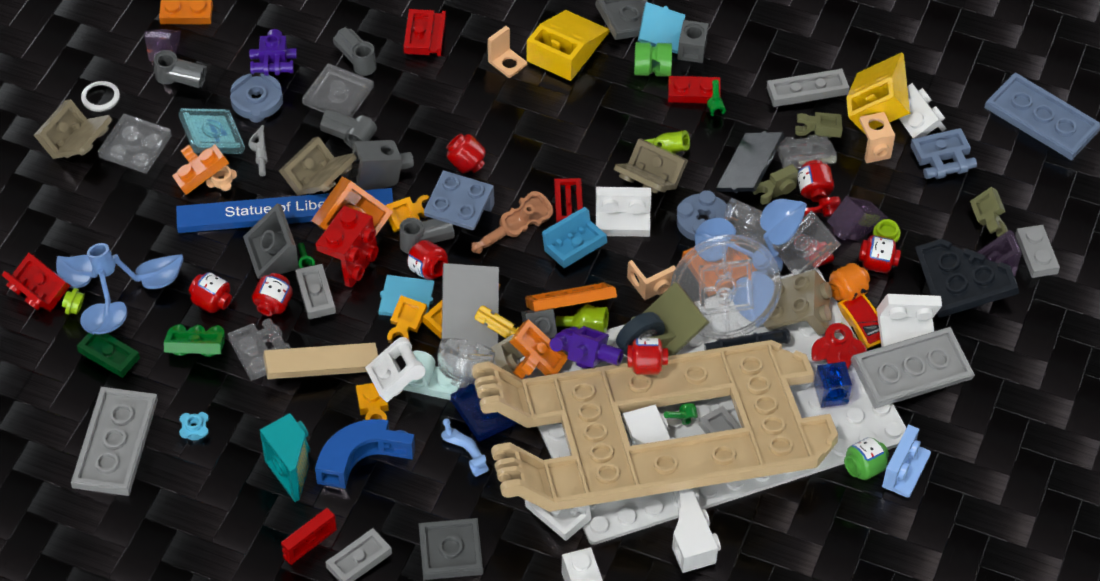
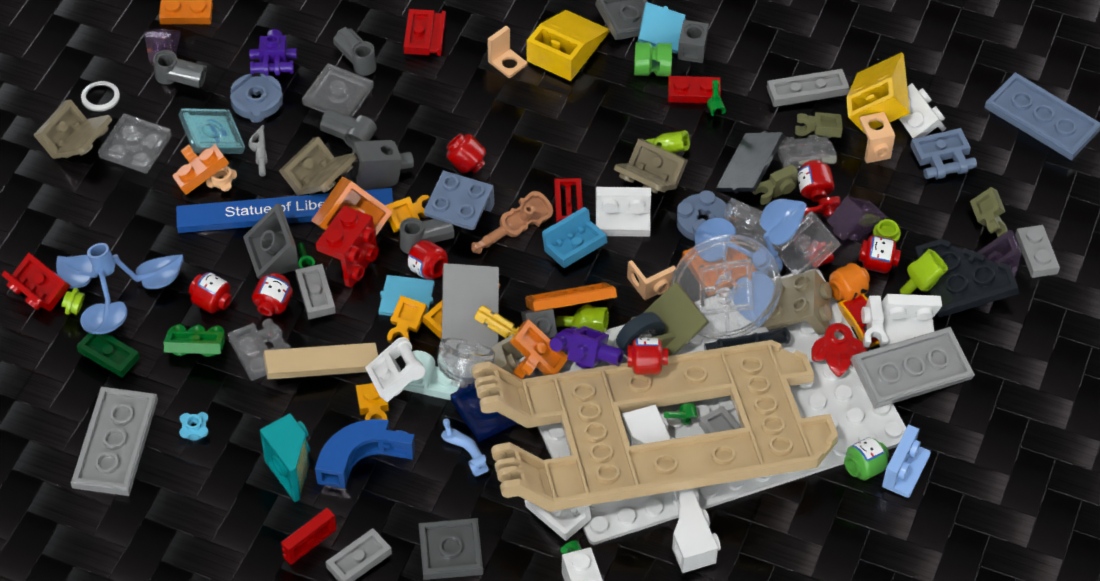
clear blue brick [814,362,852,408] -> none
none -> green hand [560,540,582,554]
none -> white plate [861,296,888,347]
none -> lime piece [900,249,948,295]

